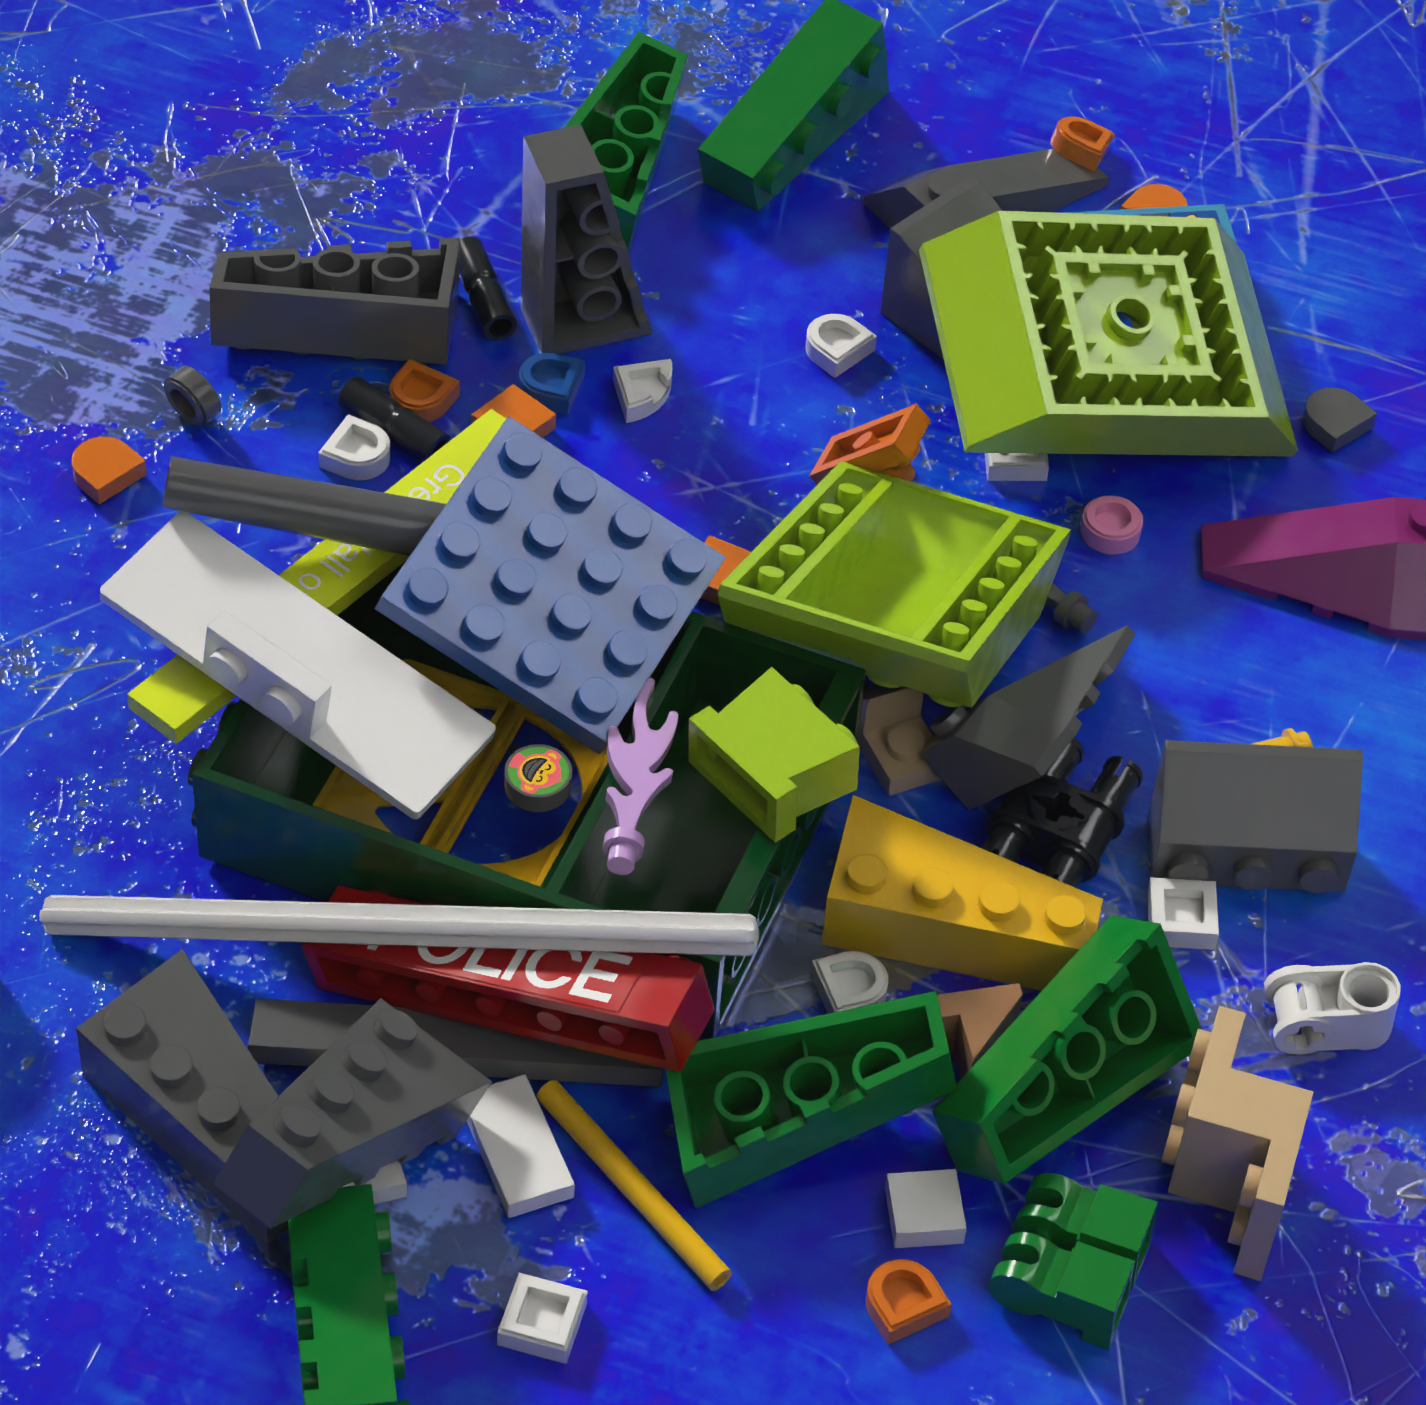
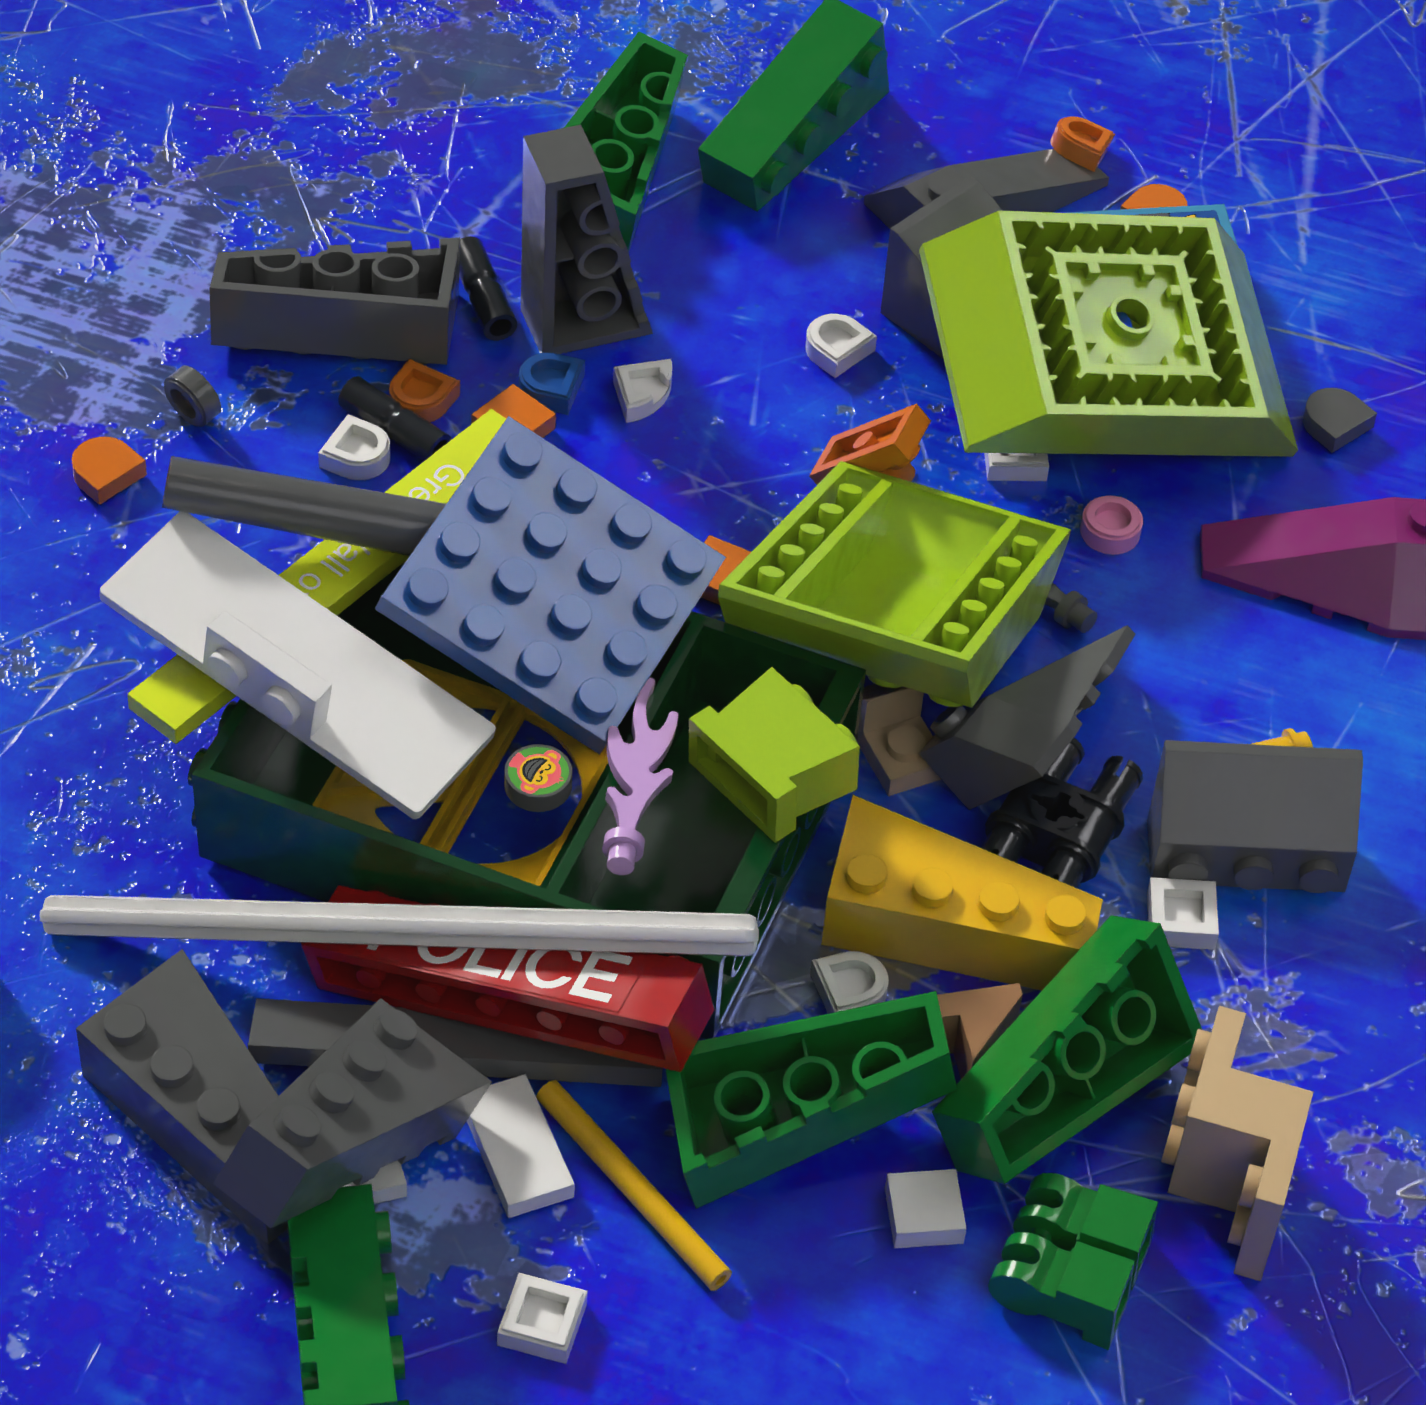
orange tile [865,1259,952,1345] -> none
white piece [1264,962,1401,1055] -> none

